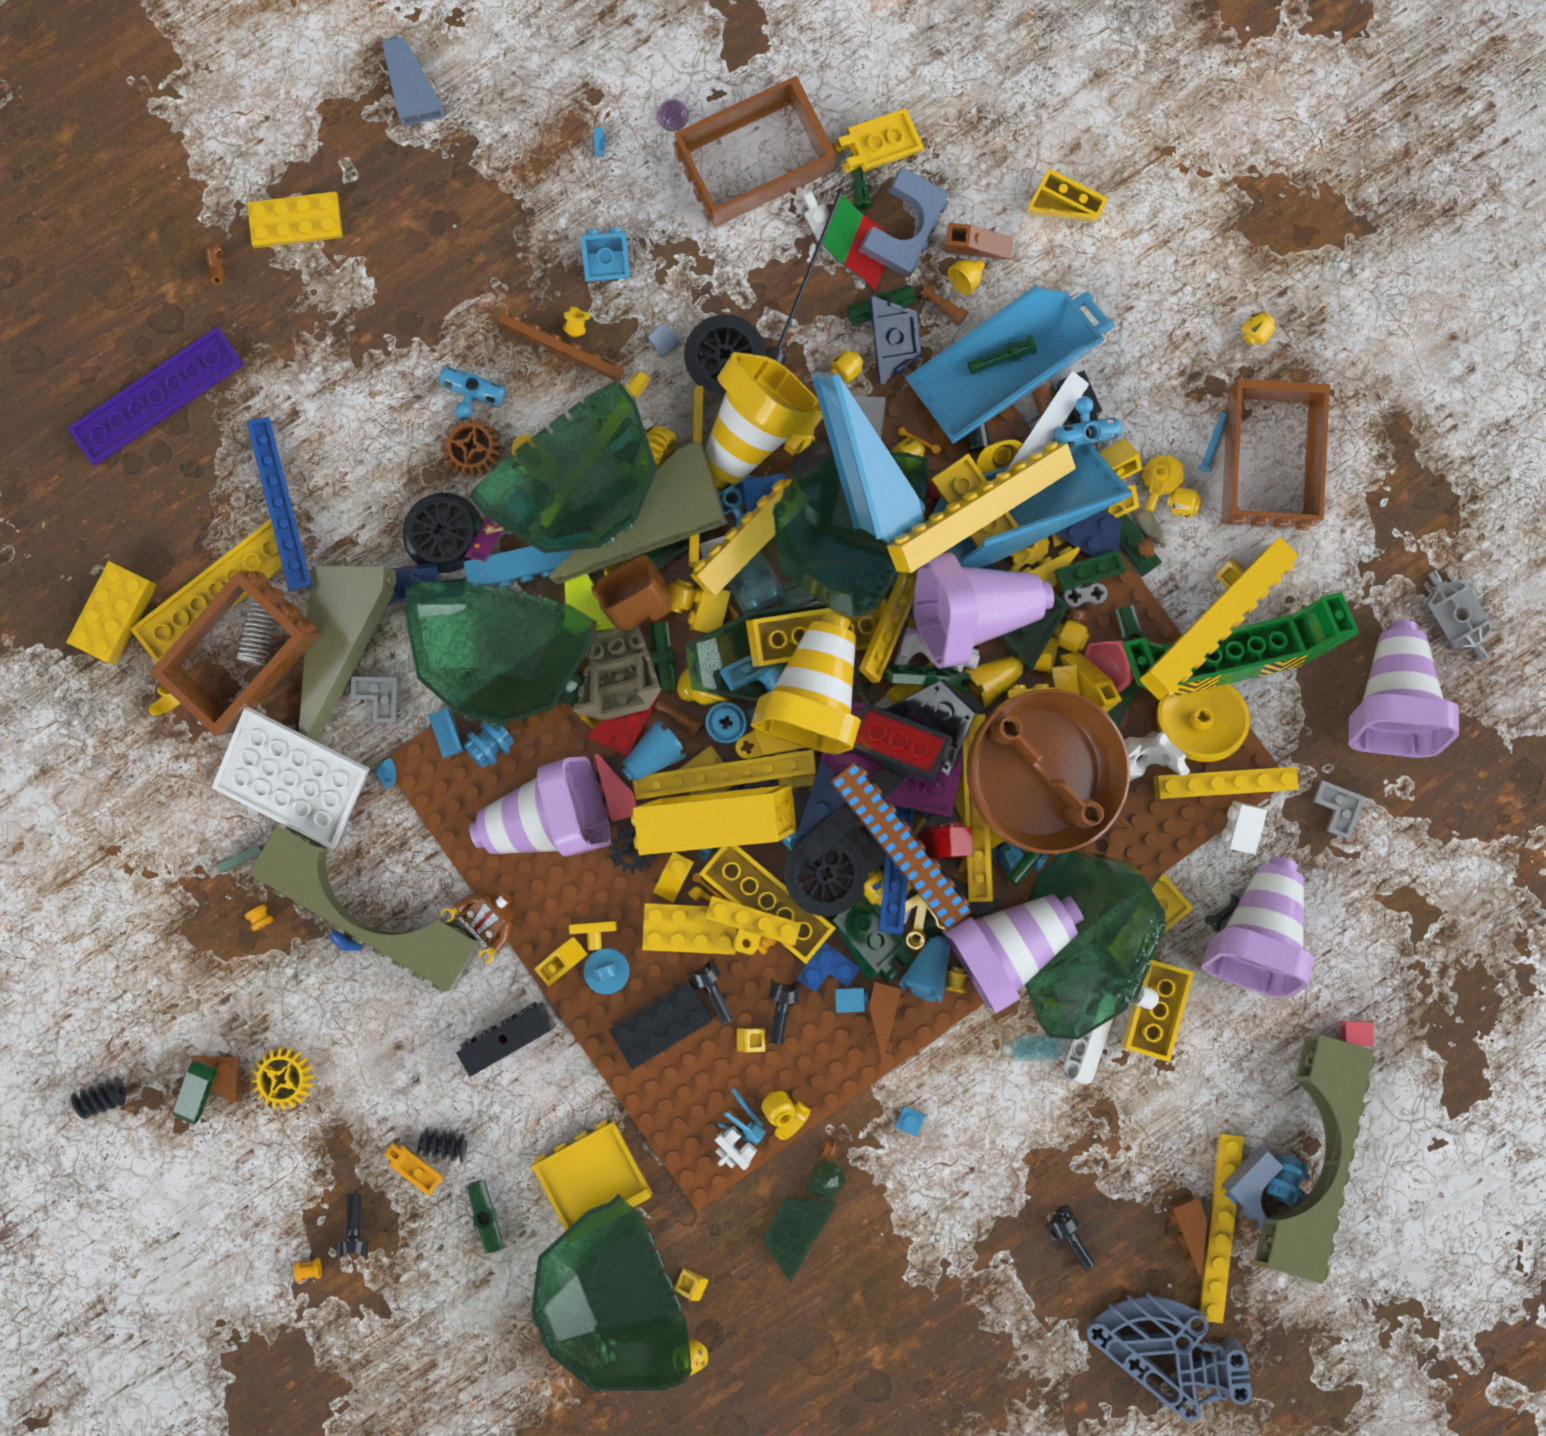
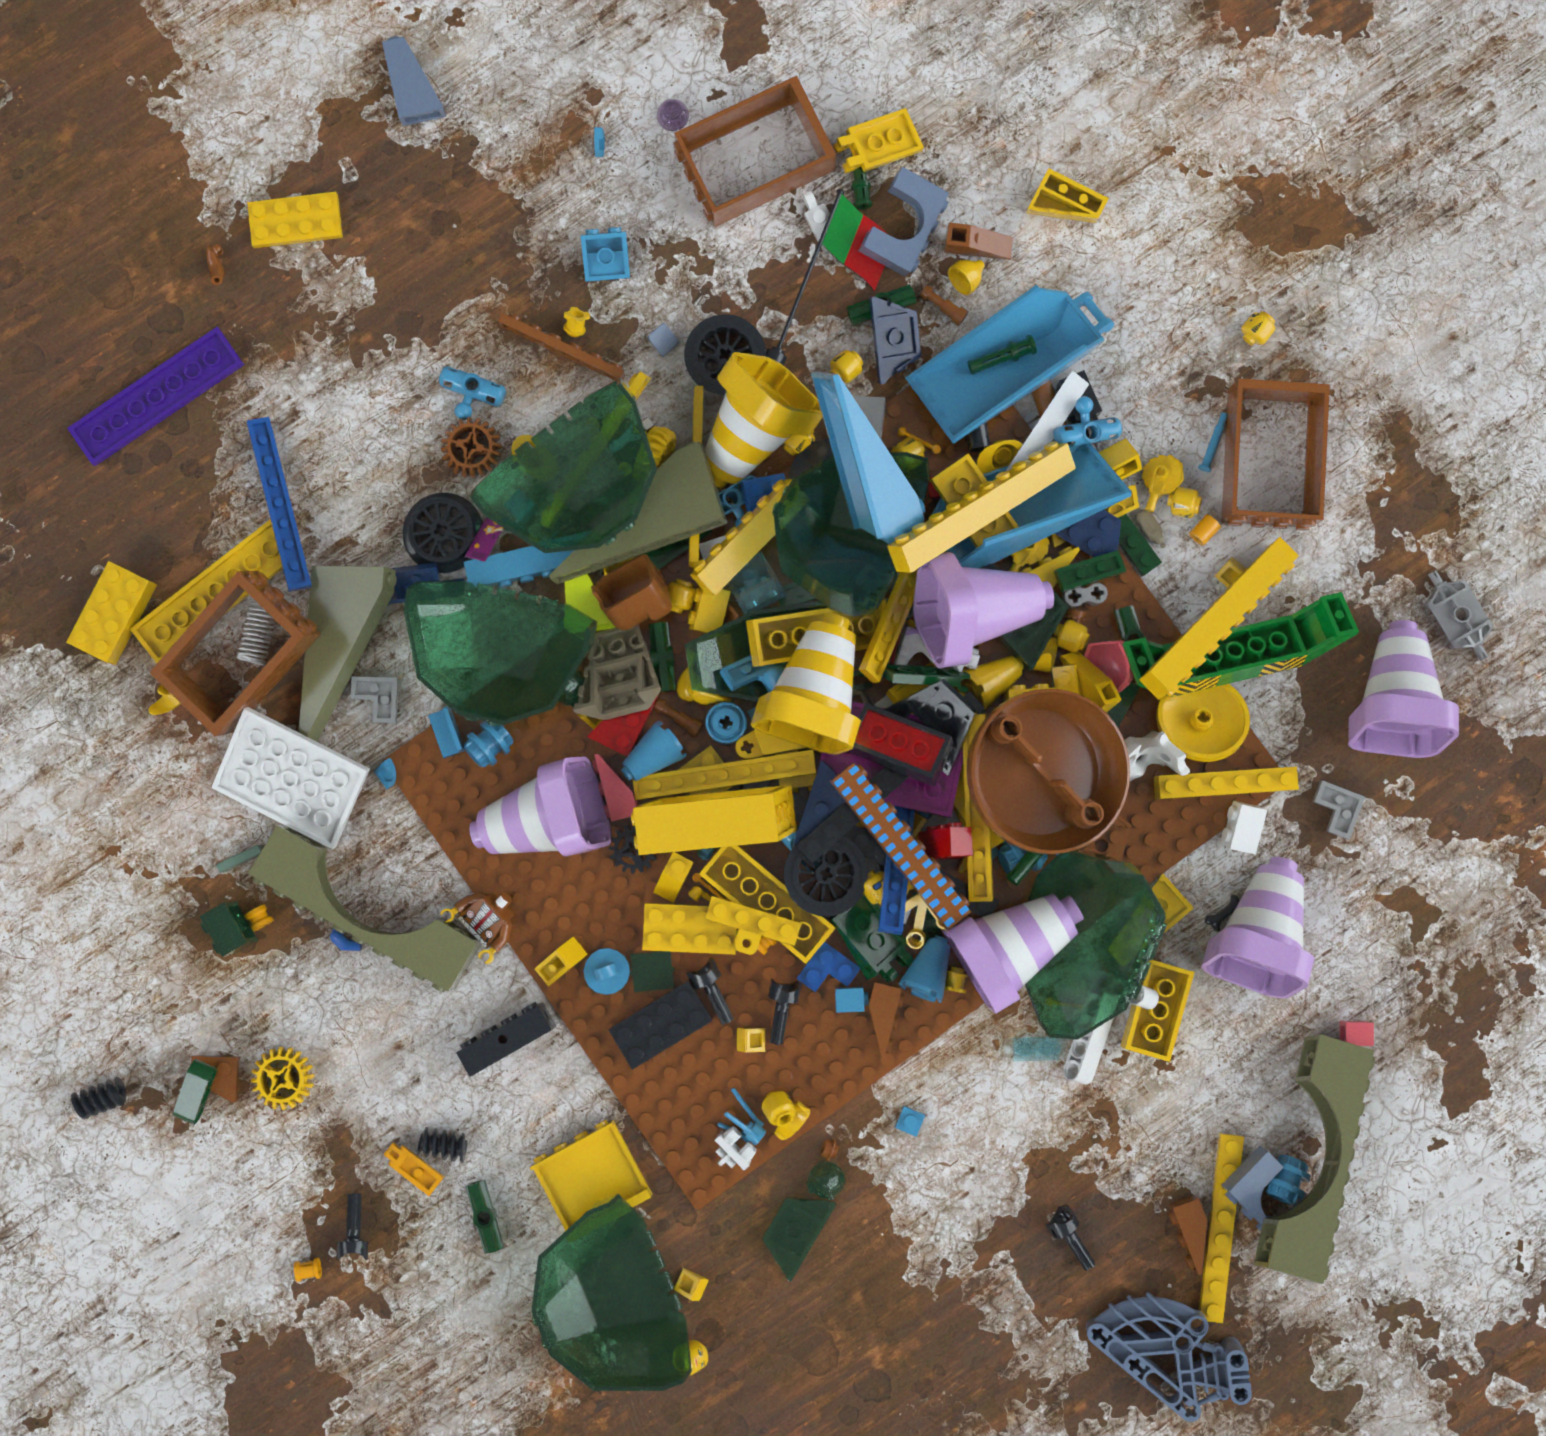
yellow tile [569,921,618,950] -> none
dark orange plate [1138,537,1155,559] -> none
none -> clear green brick [200,901,259,957]
none -> clear green piece [630,951,675,993]
none -> light orange piece [1189,514,1221,546]

